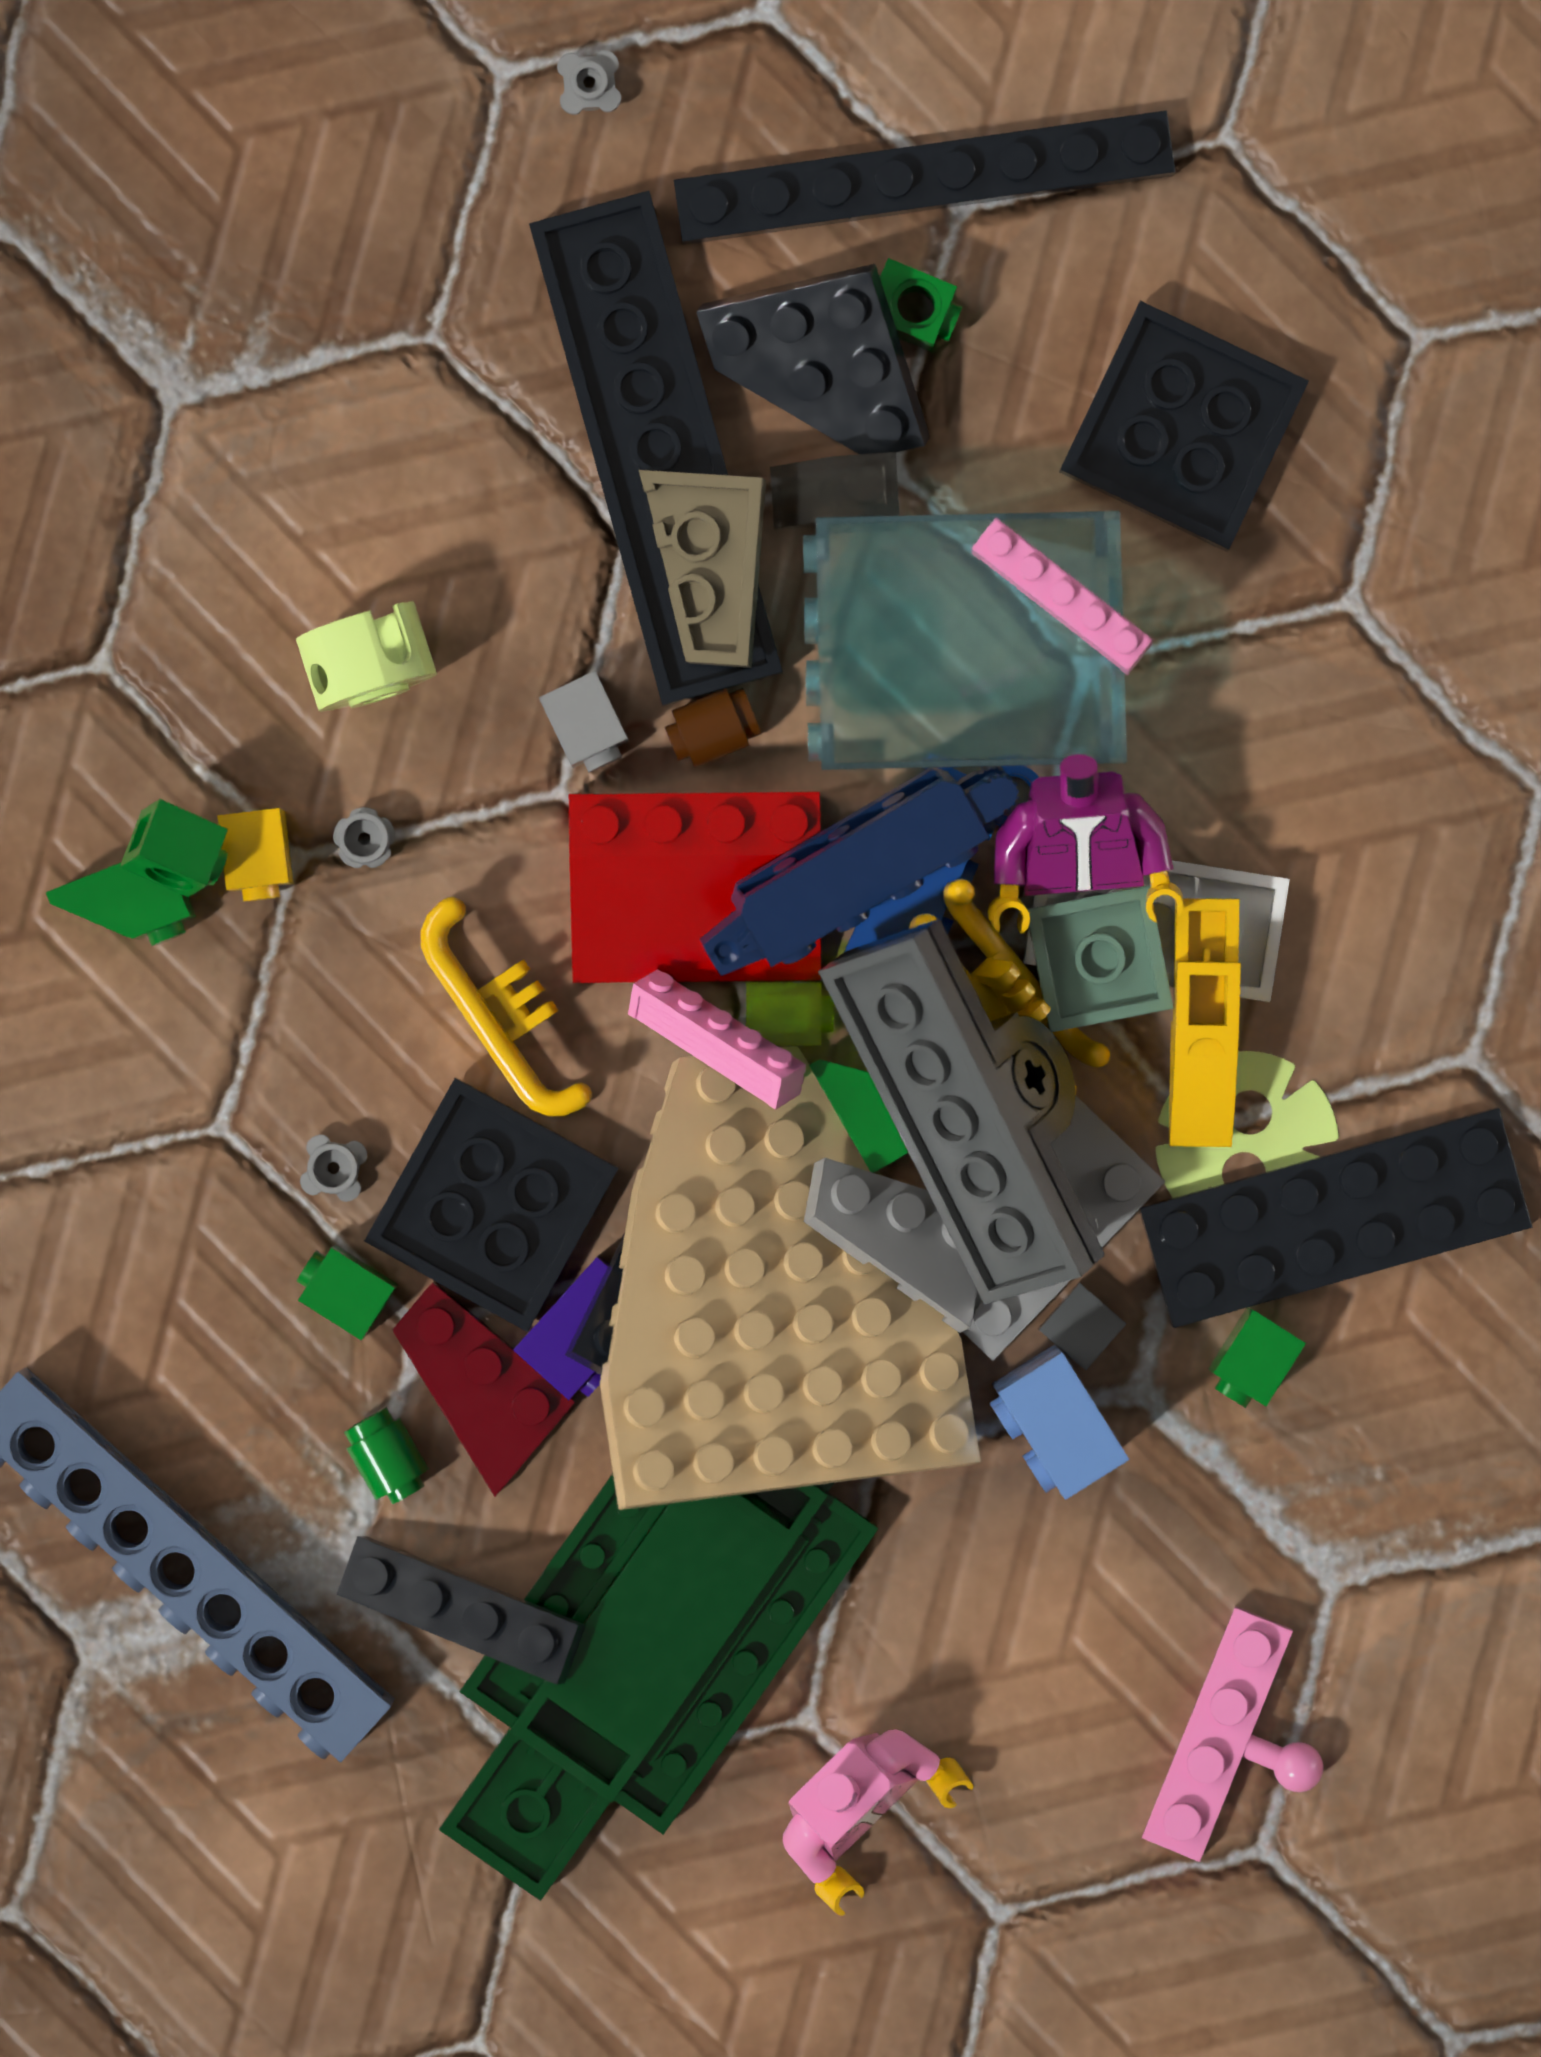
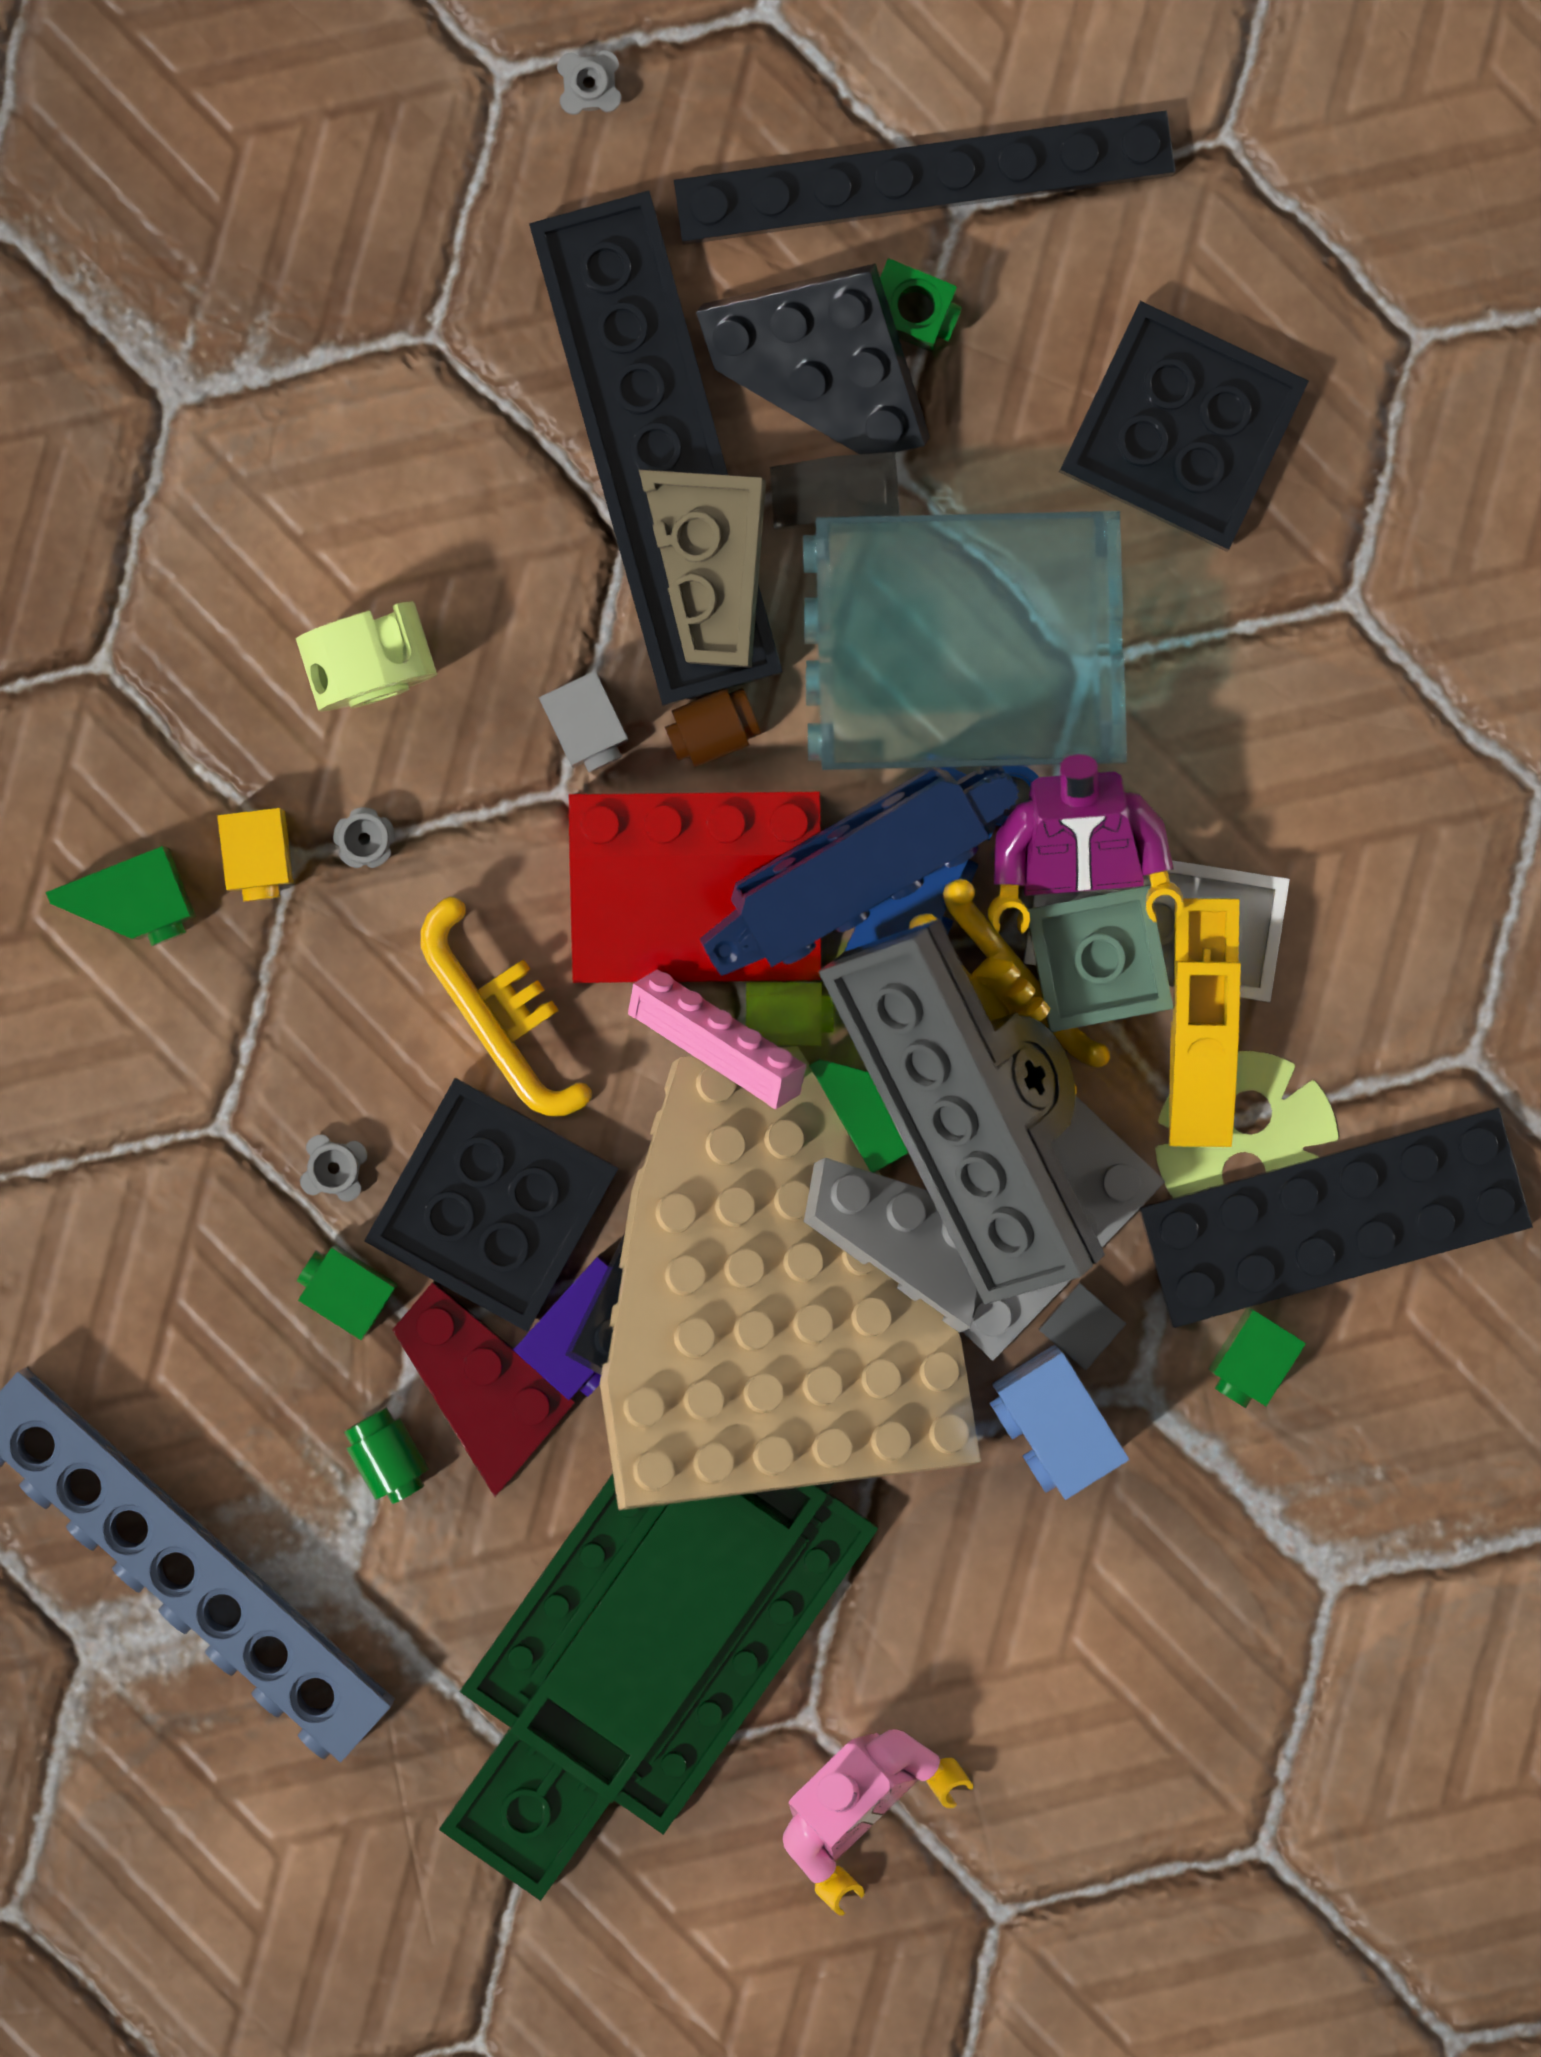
green brick [120,799,228,897] -> none
black plate [336,1536,586,1684] -> none
bright pink piece [971,518,1153,676] -> none
bright pink plate [1142,1606,1323,1862] -> none

